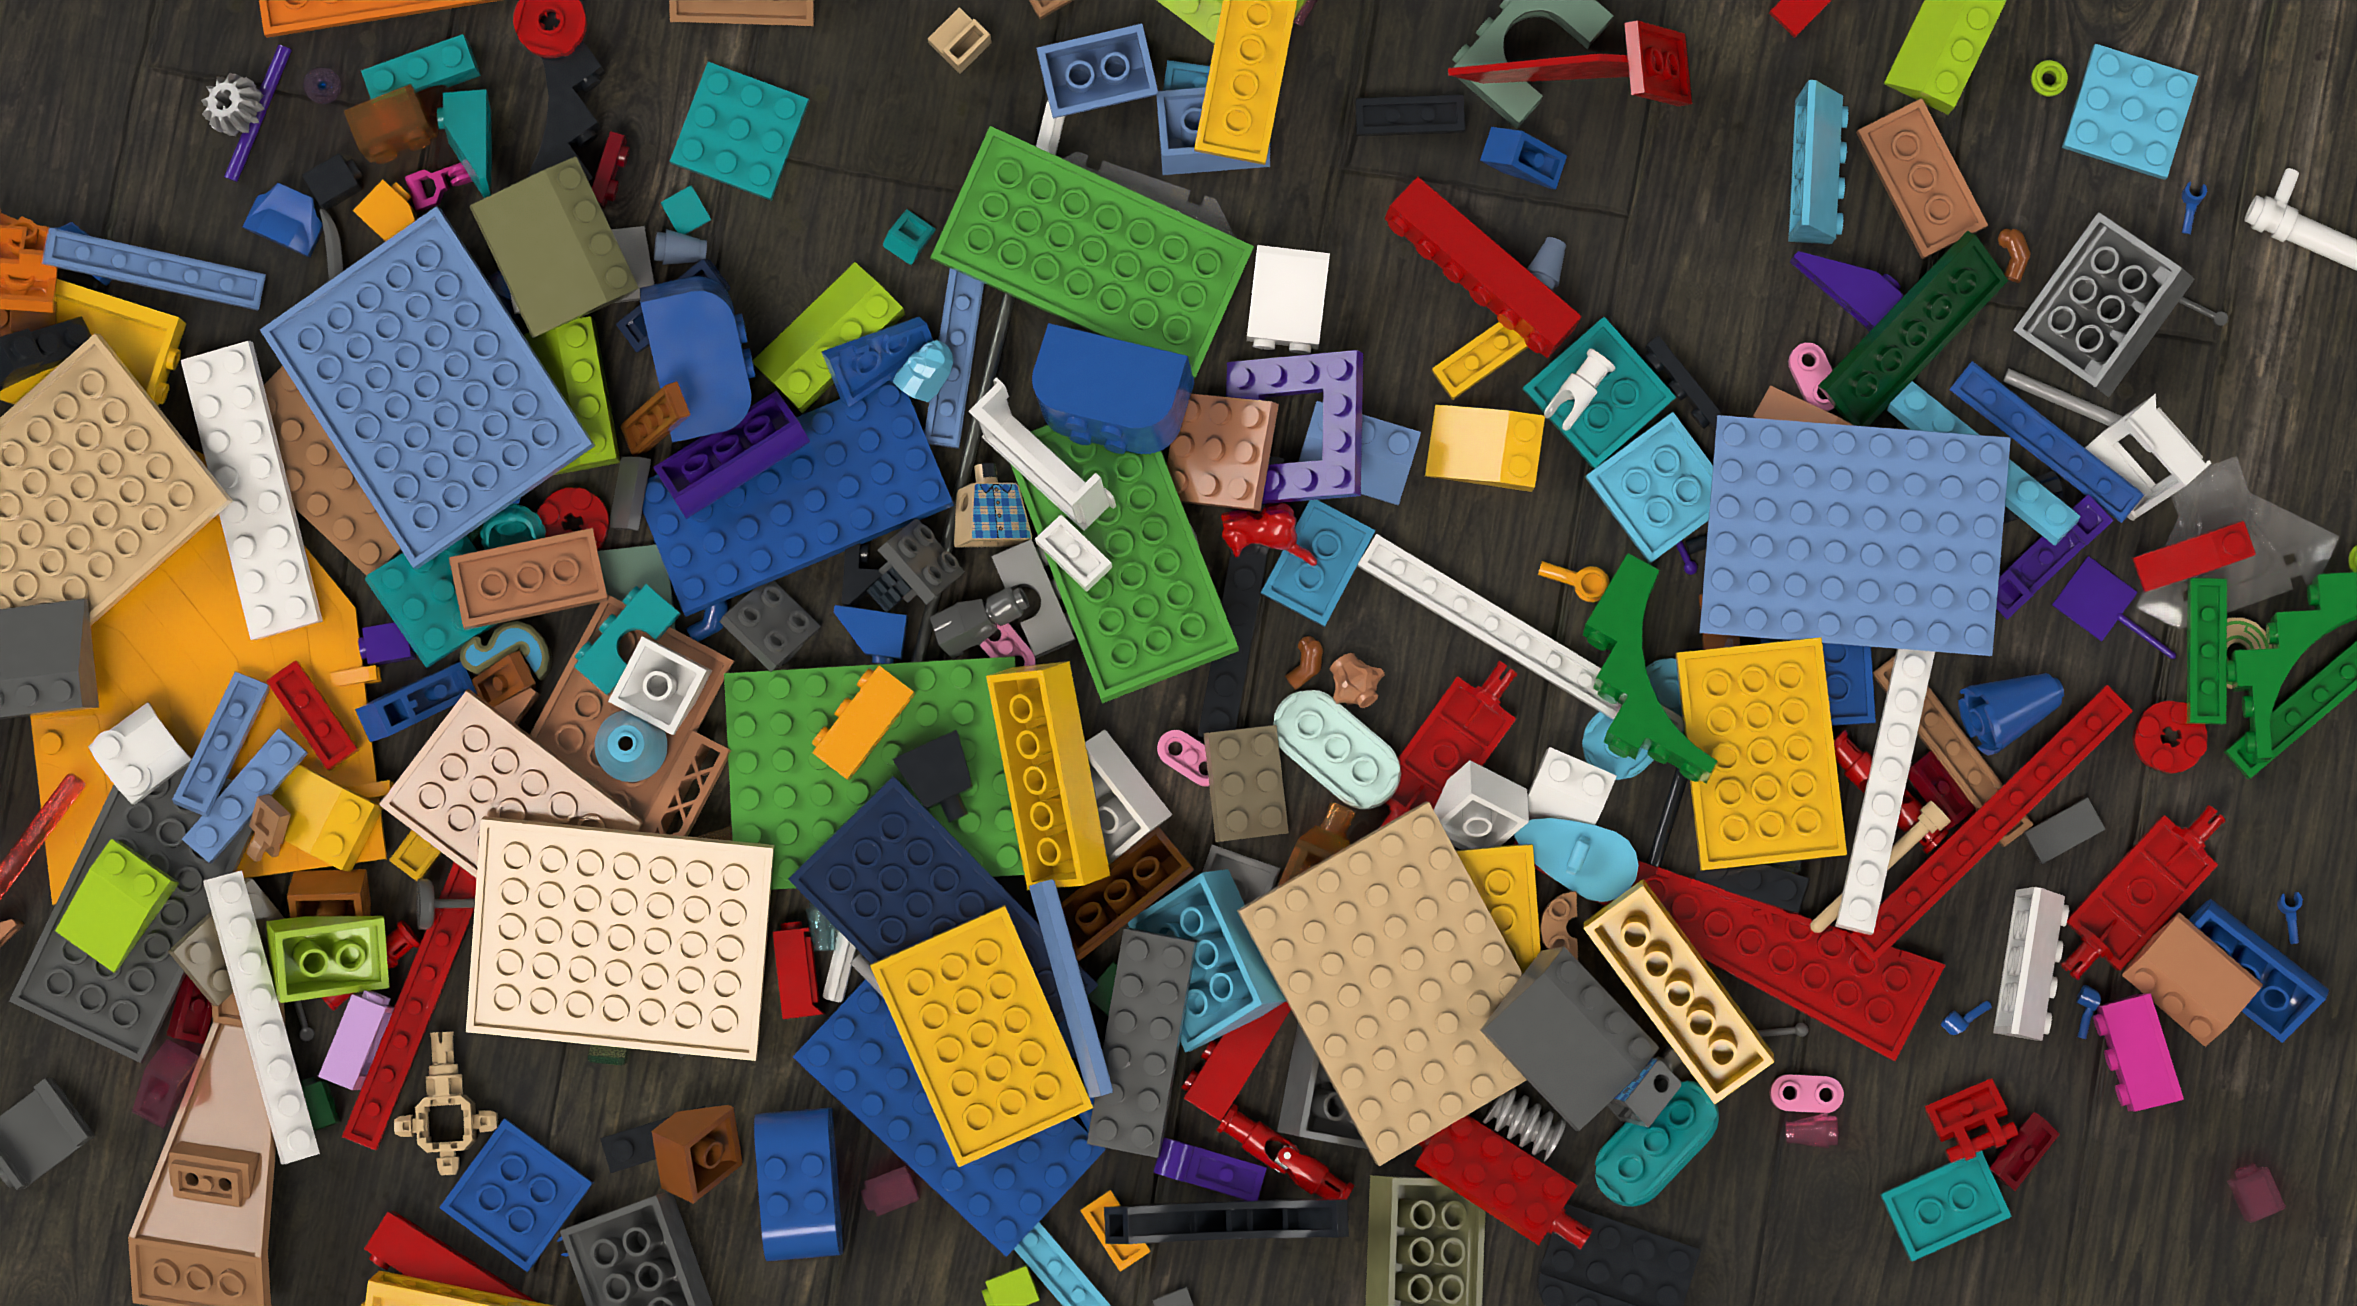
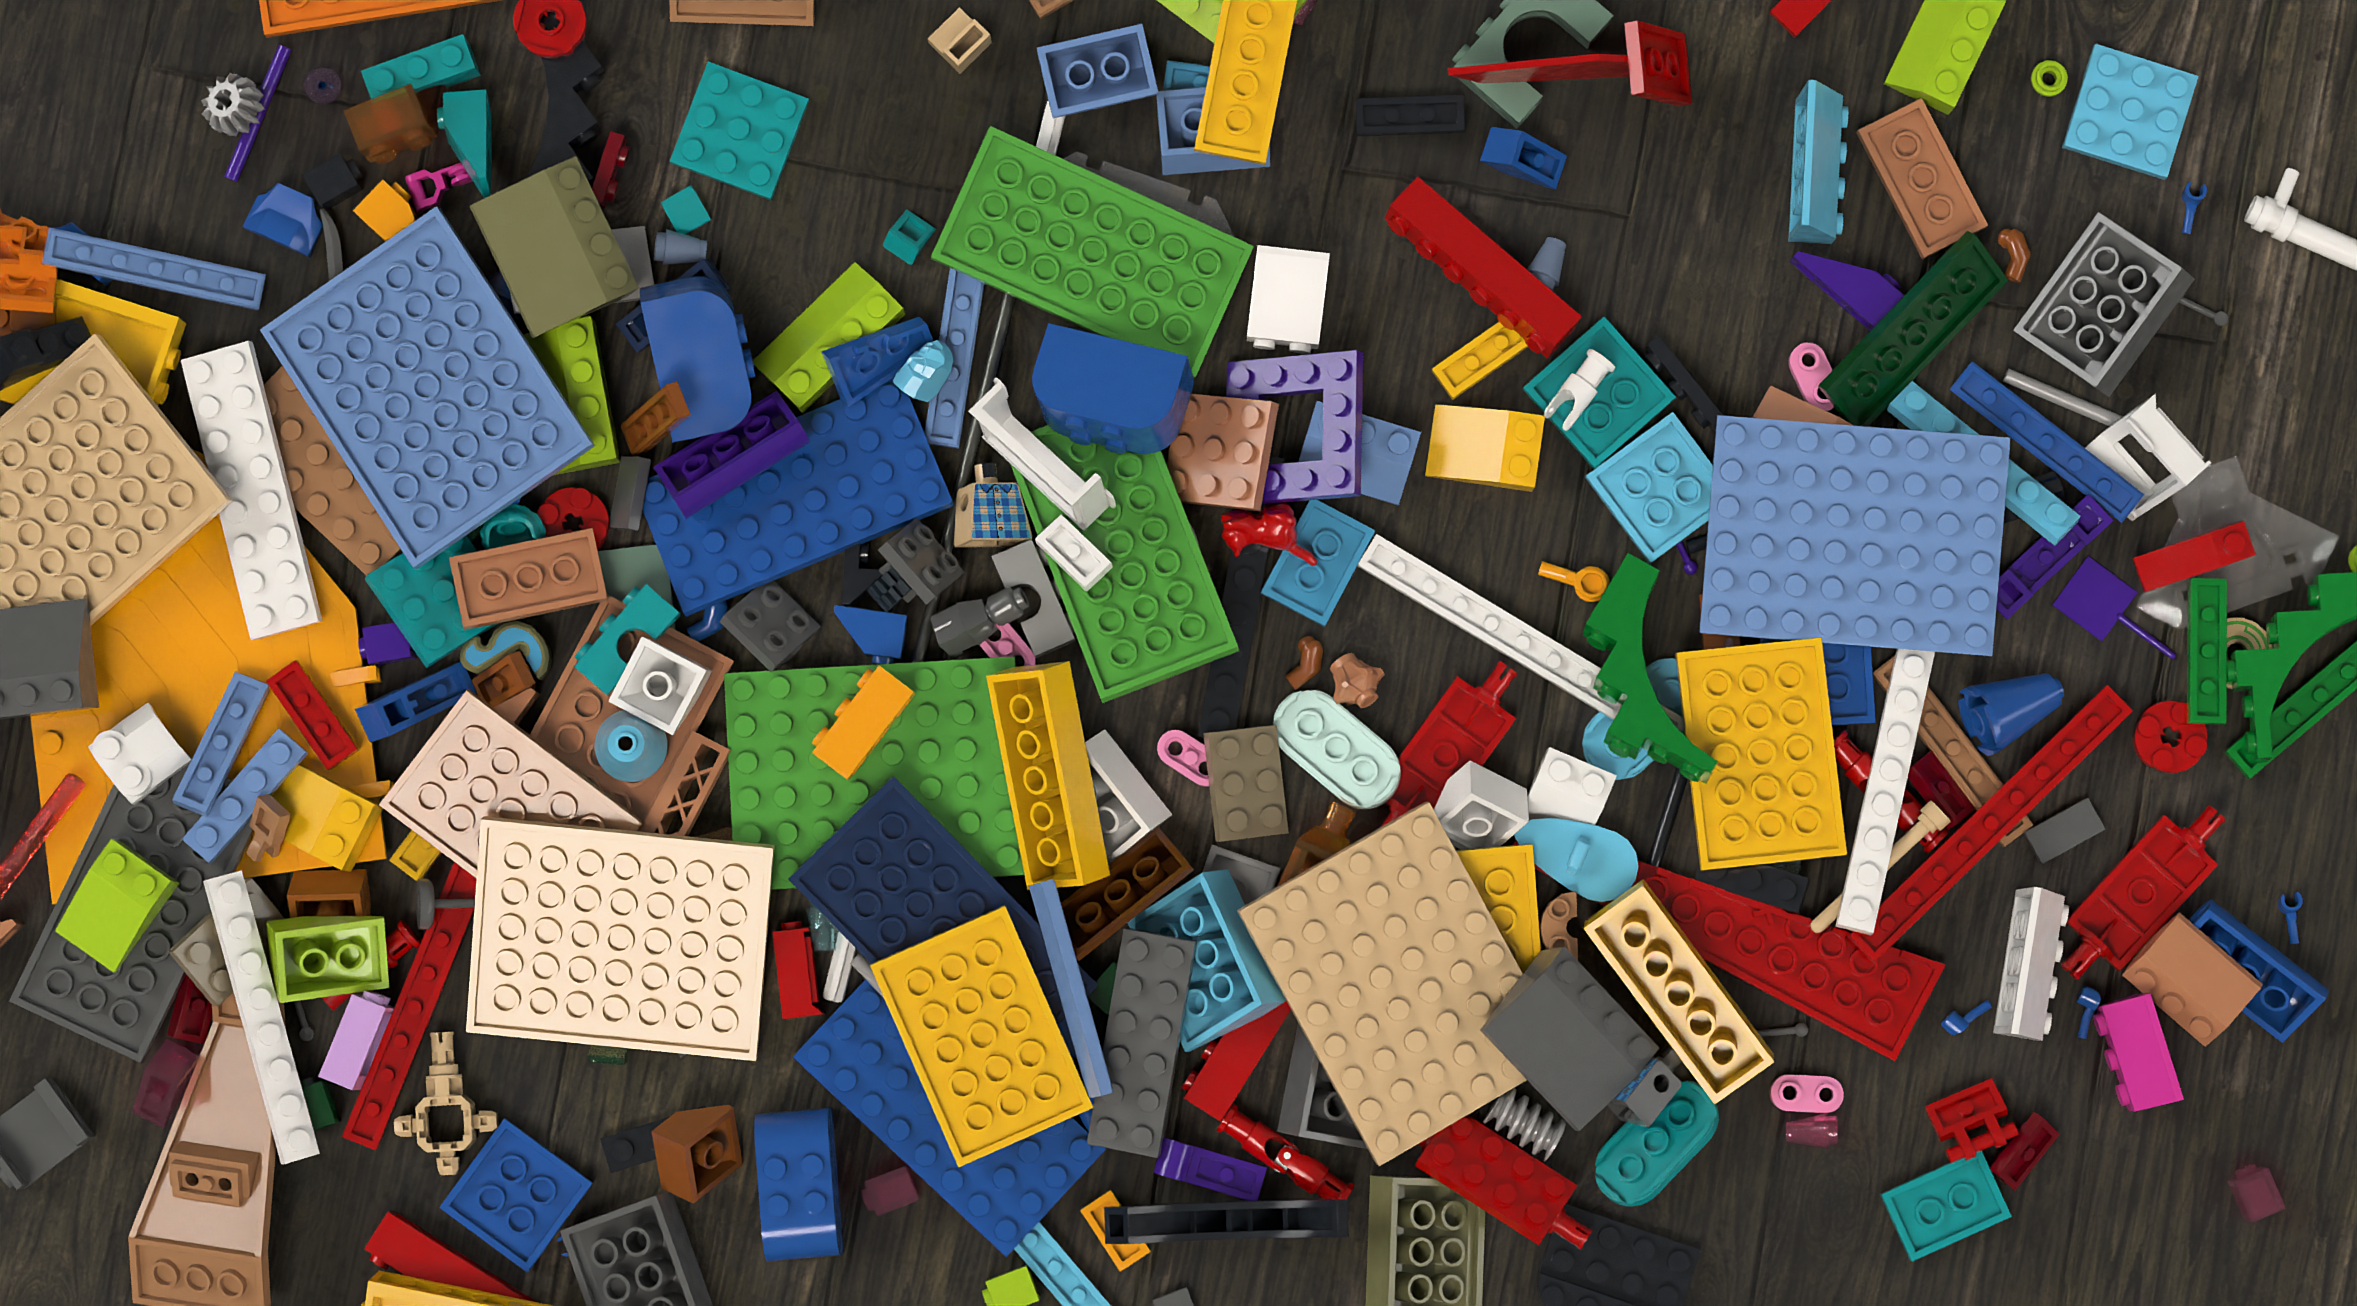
black torso [893,730,973,823] -> none

